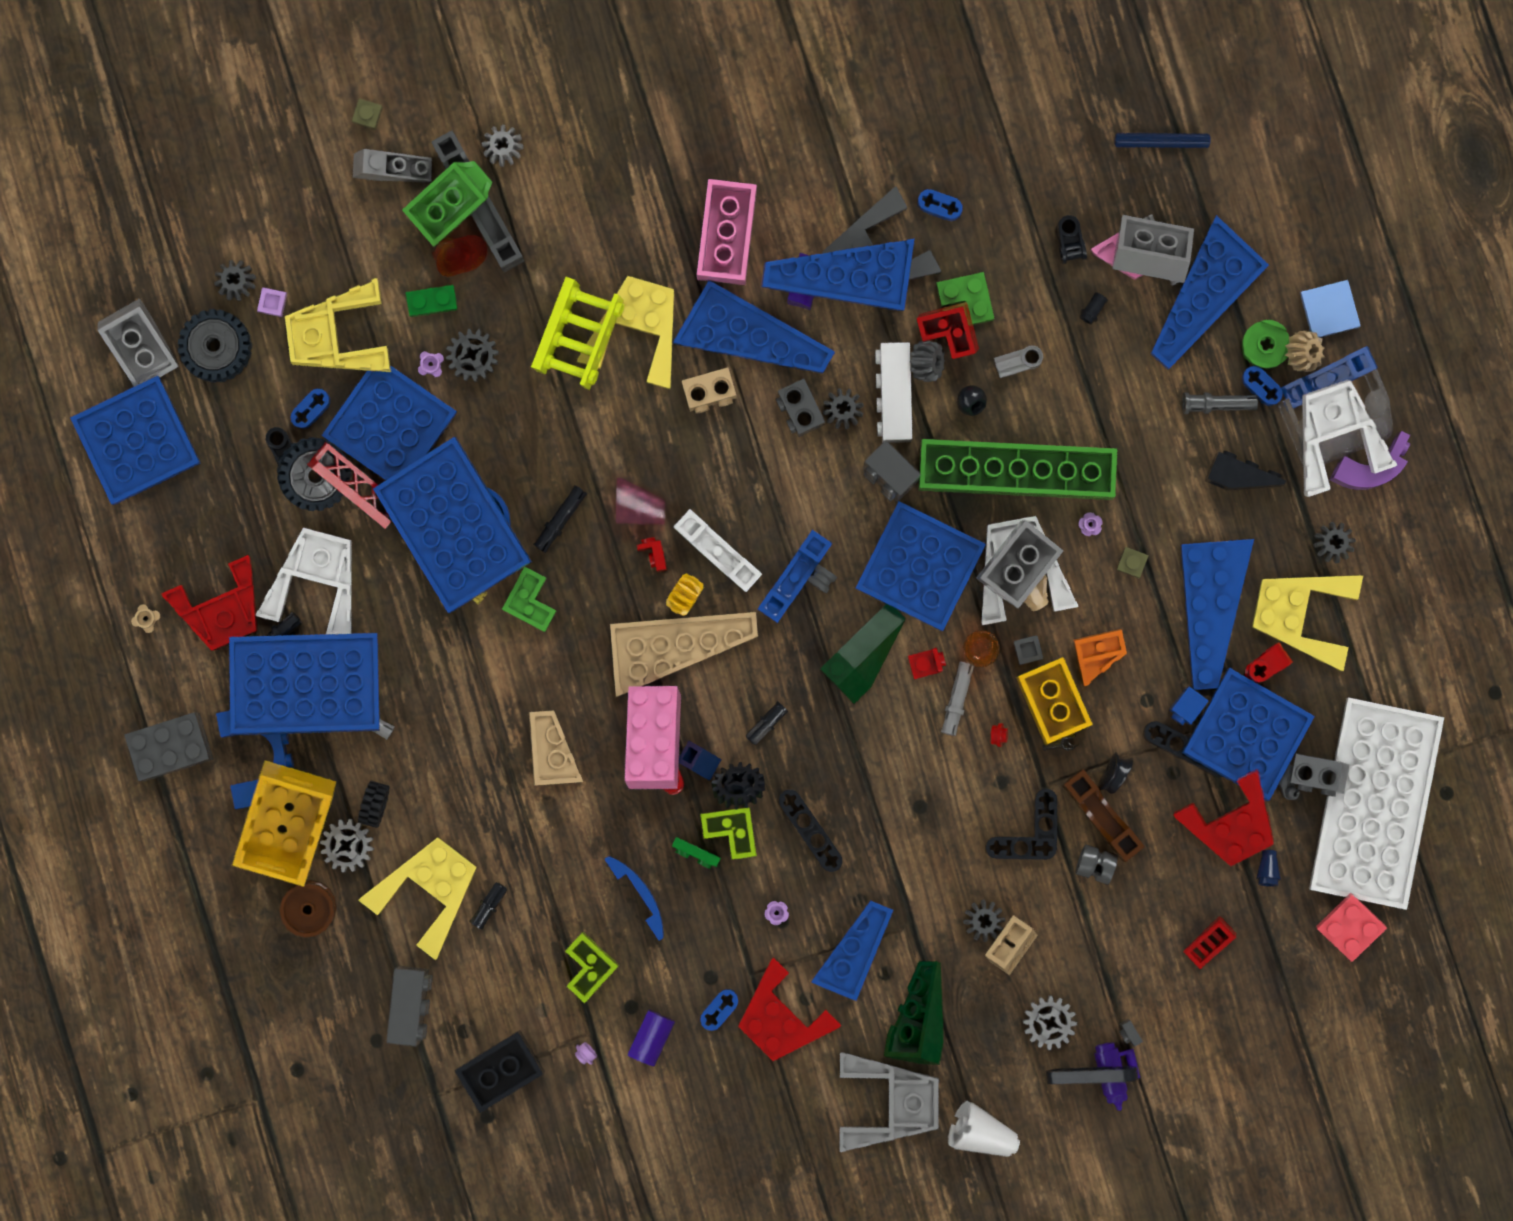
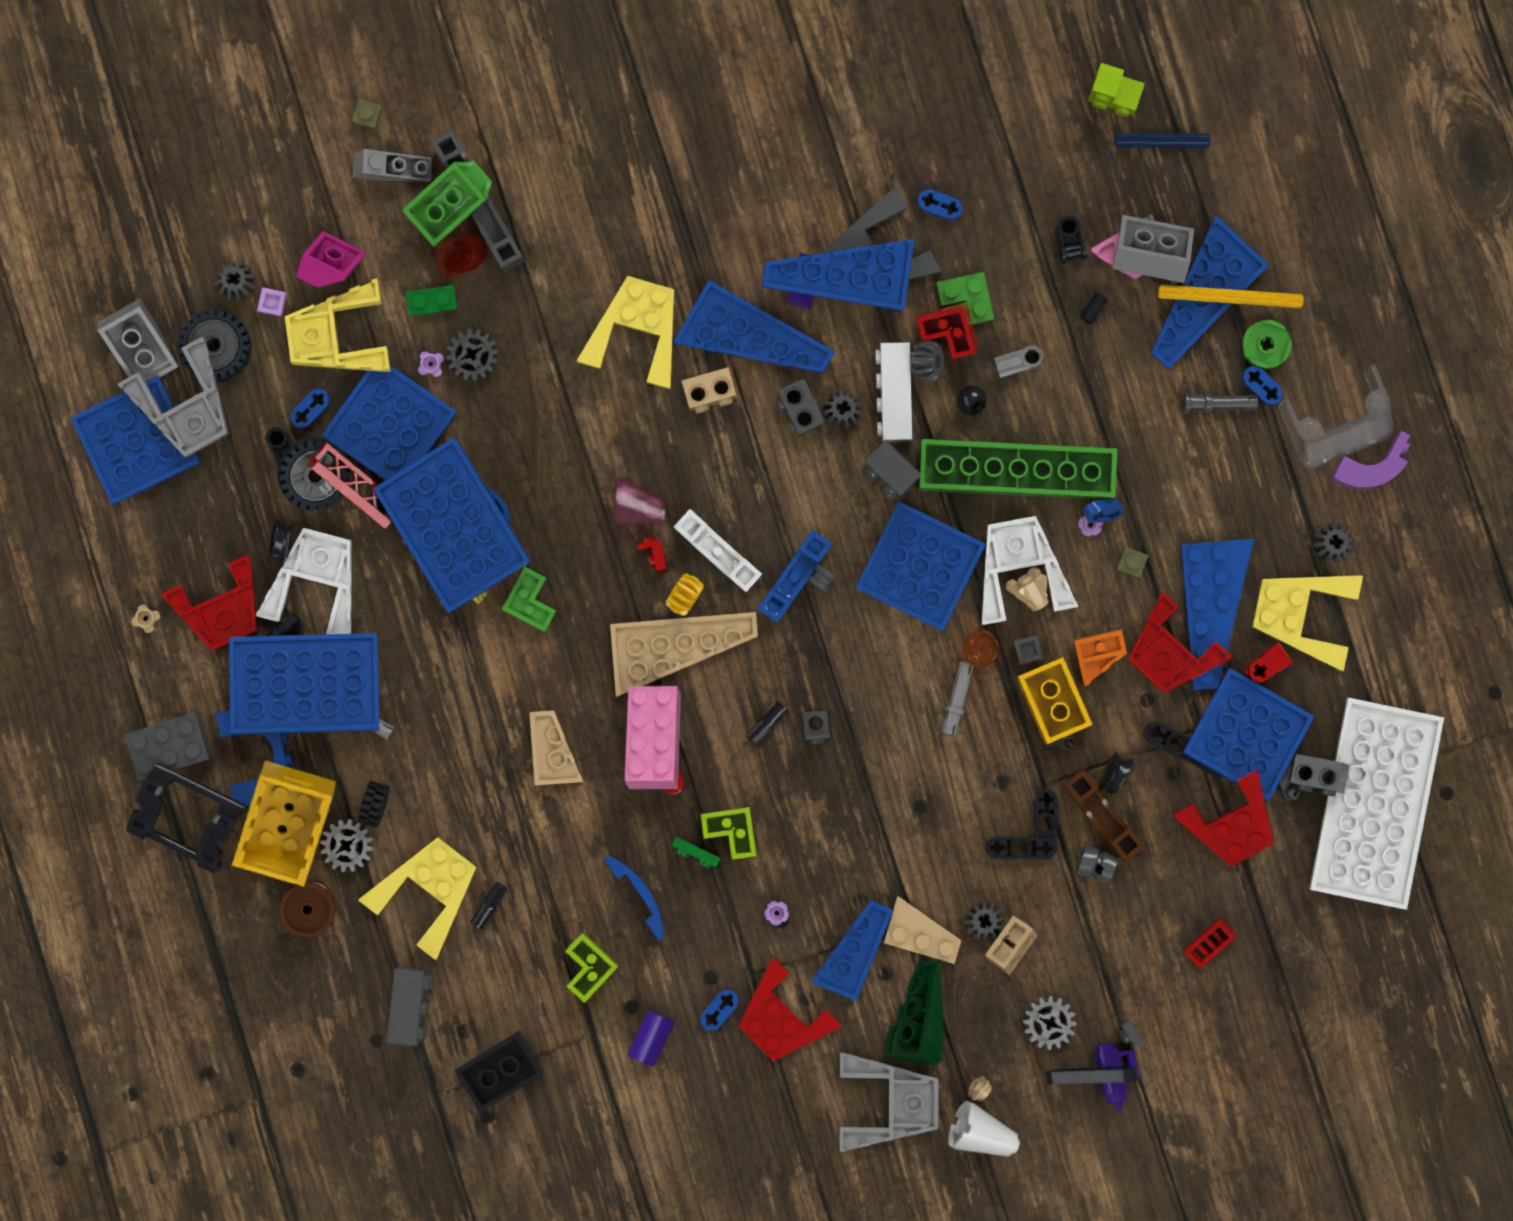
light grey gear [482,125,523,167] -> none
neon yellow fence [531,277,625,390] -> none
black pin [533,485,587,553] -> none
lavender plate [575,1042,597,1065] -> none
dark blue brick [679,741,722,781] -> none
bright pink brick [697,179,757,285] -> none
black gear [712,762,765,810] -> none
black beam [779,790,842,872] -> none
dark green wedge [820,604,906,704] -> none
red bracket [907,648,946,680] -> none
light grey slope [976,520,1063,609] -> none
red plate [991,723,1008,747] -> none
blue brick [1169,686,1209,726] -> none
black slope [1204,451,1286,491] -> none
dark blue cone [1256,850,1281,887] -> none
blue slope [1281,346,1378,410] -> none
tan gear [1285,331,1326,372] -> none
light blue tile [1300,280,1361,338] -> none
white wing [1302,380,1397,497] -> none
coral plate [1316,893,1387,962] -> none
none -> light grey wing [118,337,229,458]
none -> black piece [126,762,246,873]
none -> black piece [269,518,294,564]
none -> dark pink slope [296,231,366,288]
none -> dark grey bracket [803,710,830,744]
none -> tan wing [884,896,961,964]
none -> tan plate [968,1076,992,1101]
none -> blue beam [1083,499,1124,523]
none -> lime brick [1088,63,1145,117]
none -> red wing [1128,592,1232,694]
none -> yellow axle [1158,285,1304,308]

